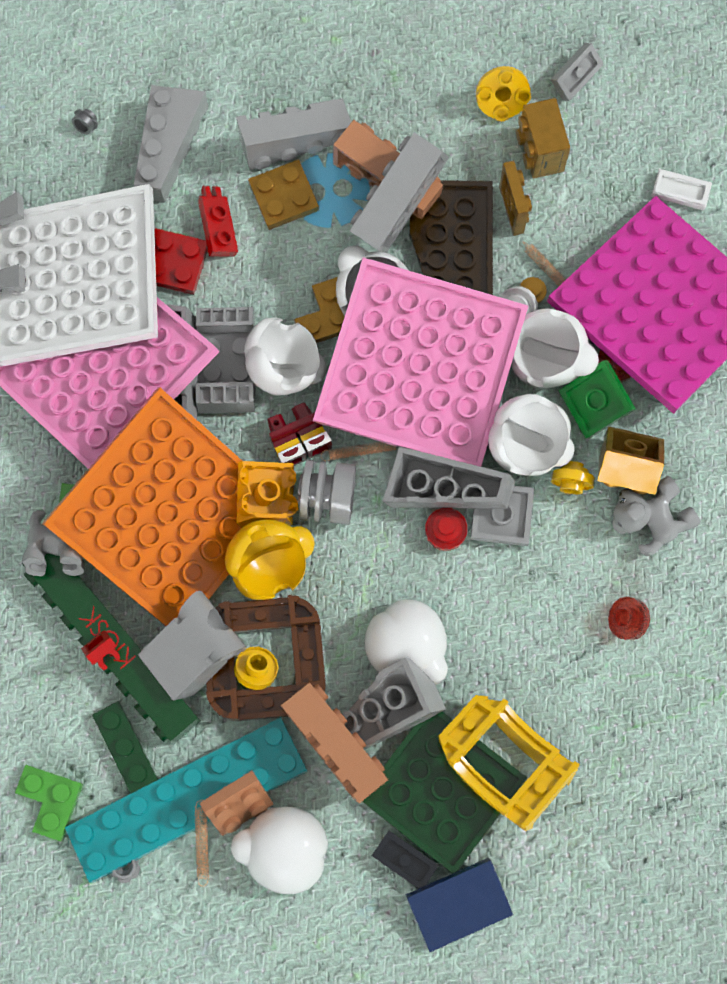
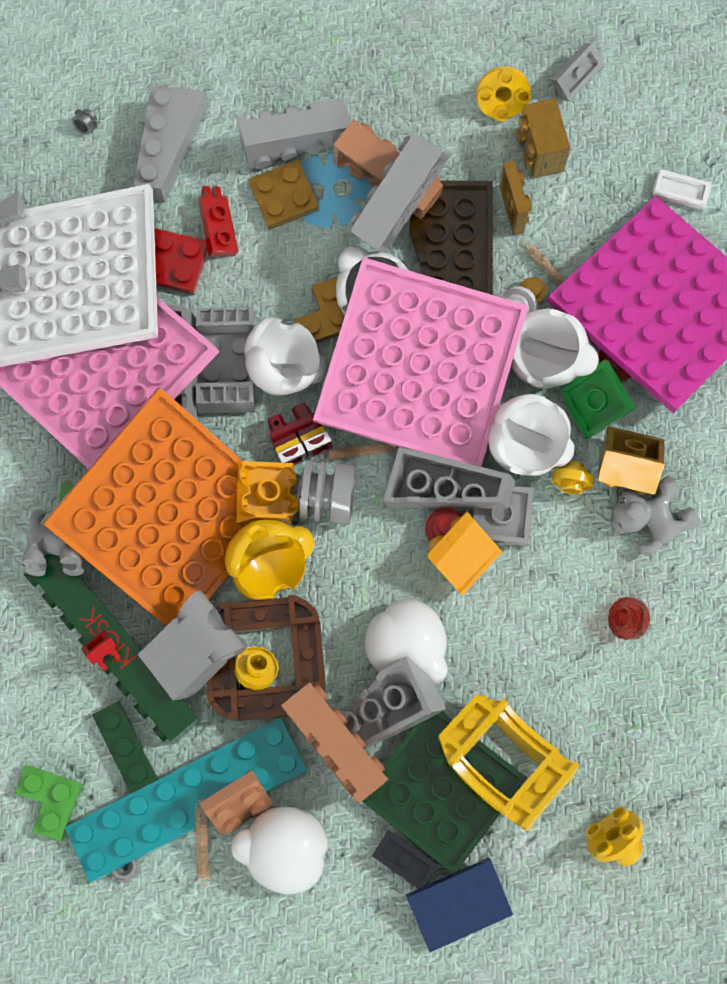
none -> light orange slope [426,512,503,596]
none -> yellow plate [586,806,644,866]

